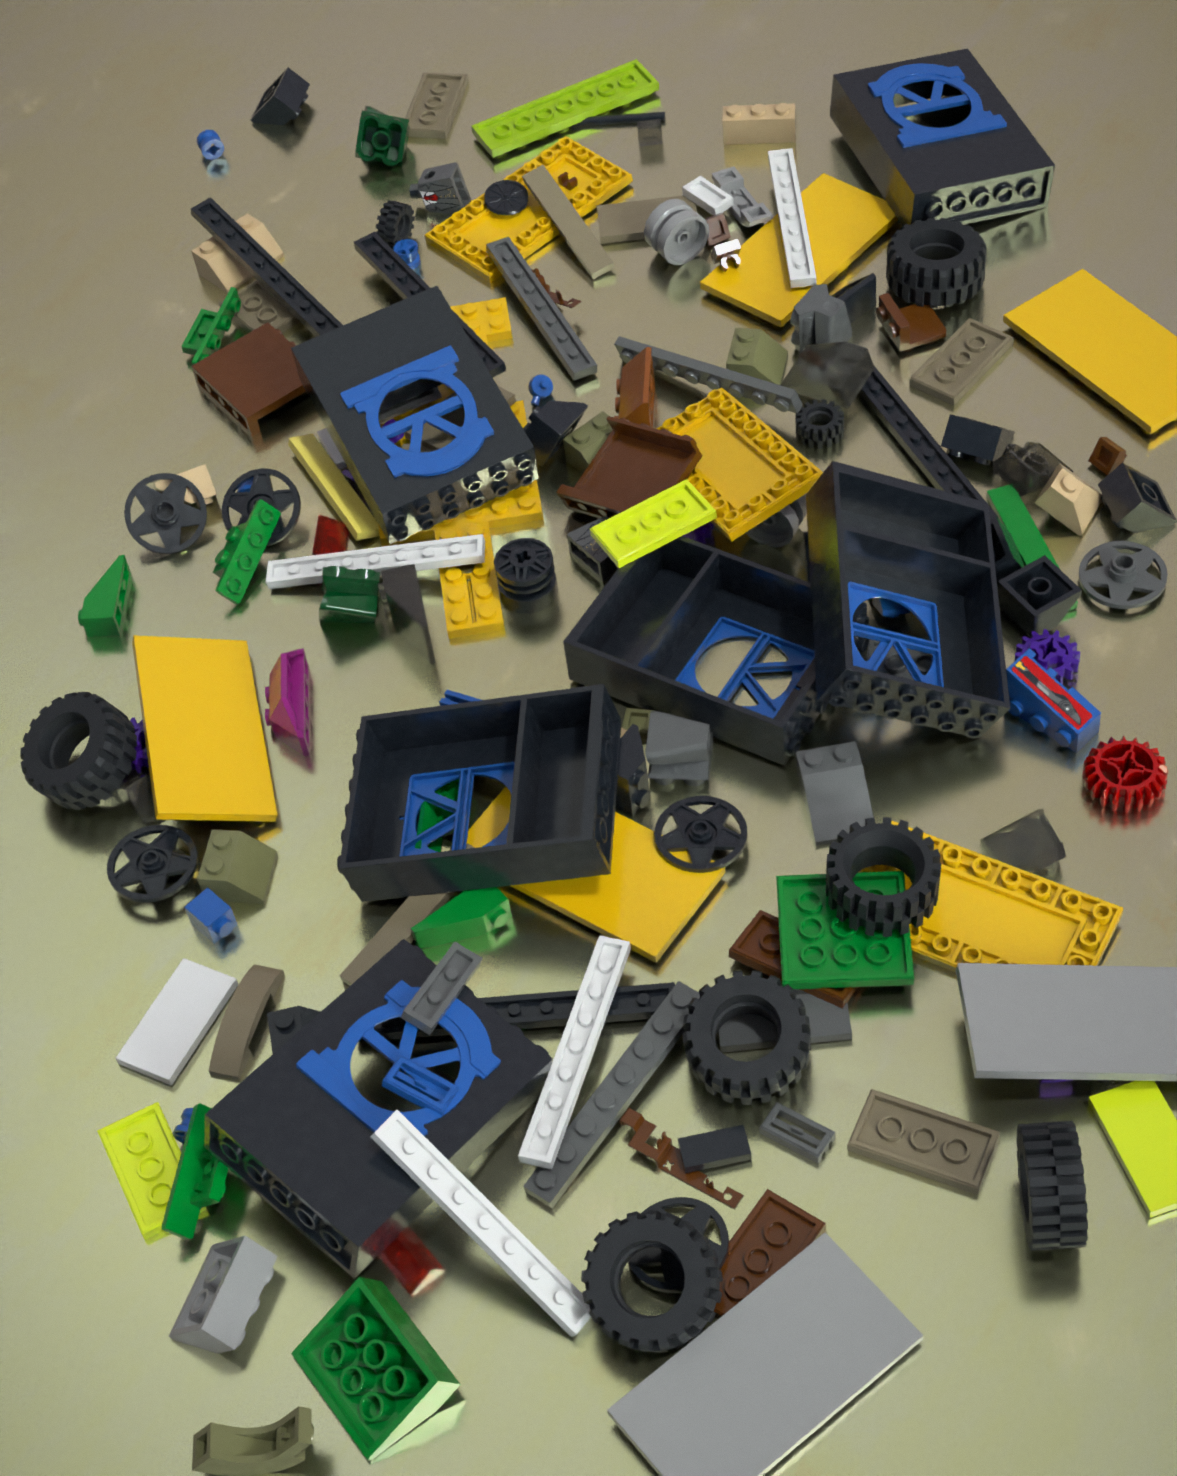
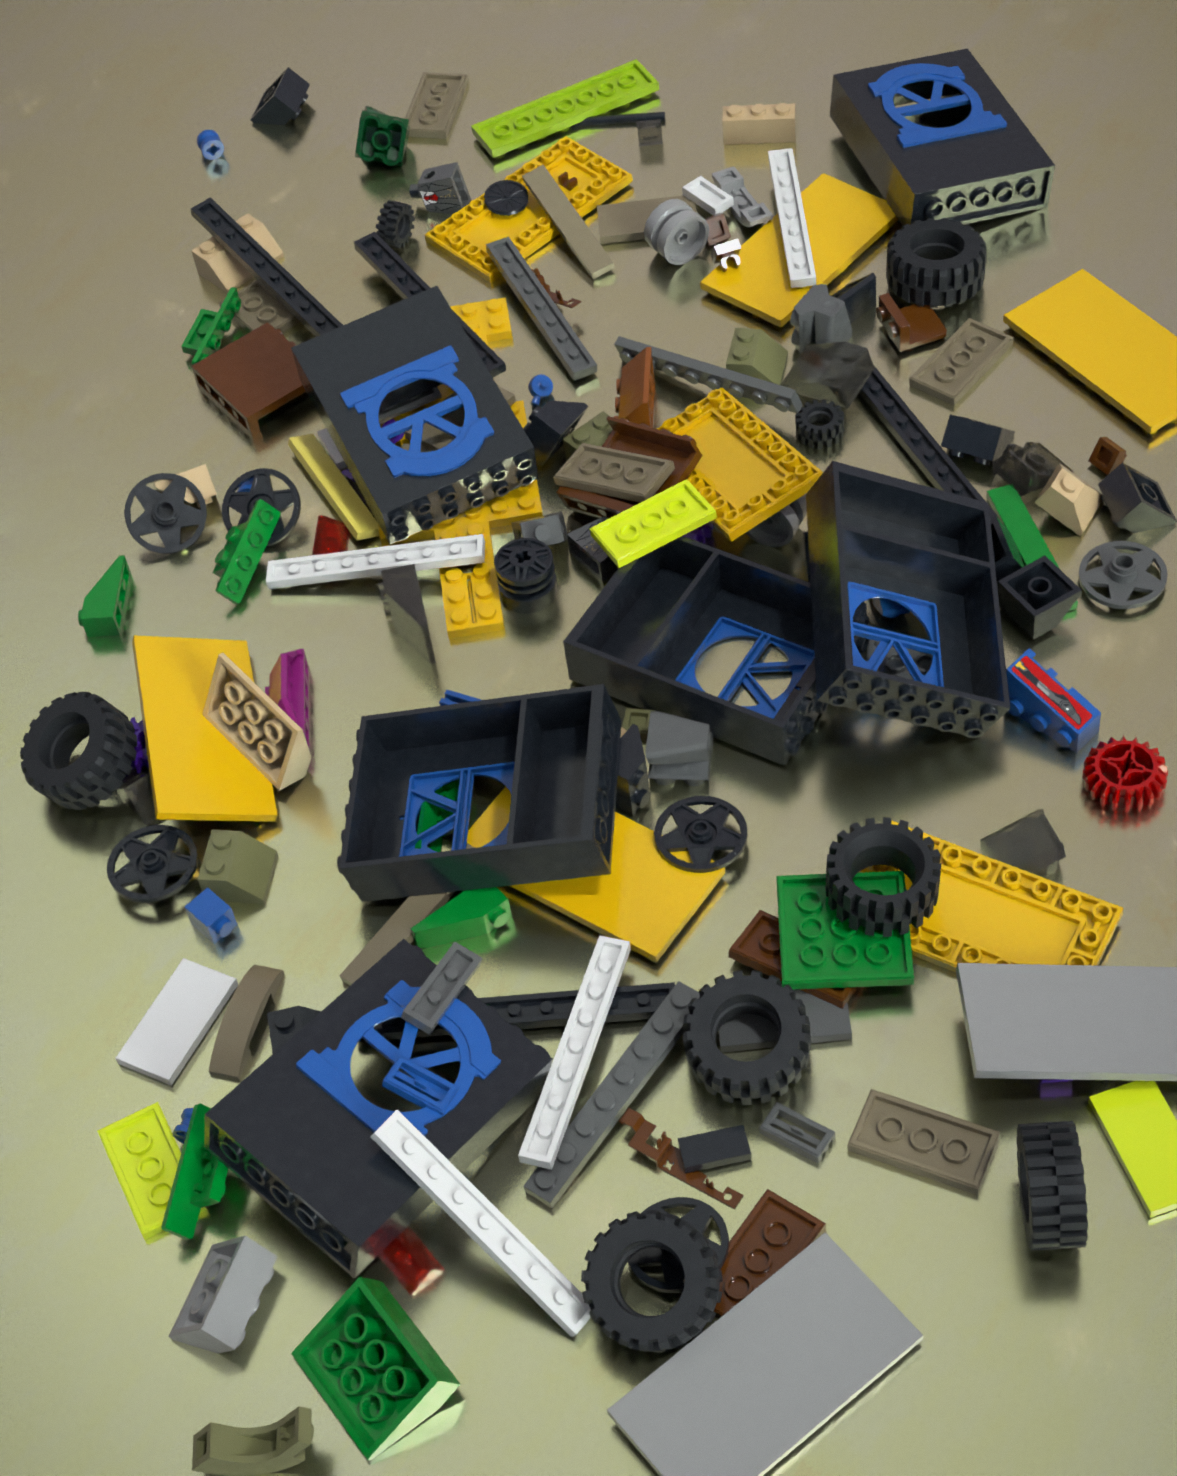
dark green piece [319,566,380,623] -> none
blue wheel [393,239,421,270] -> none
dark grey slope [796,741,873,846] -> none
dark purple gear [1014,629,1080,685] -> none
none -> tan slope [202,653,312,791]
none -> dark grey torso [511,511,567,546]
none -> dark tan tile [553,443,675,503]

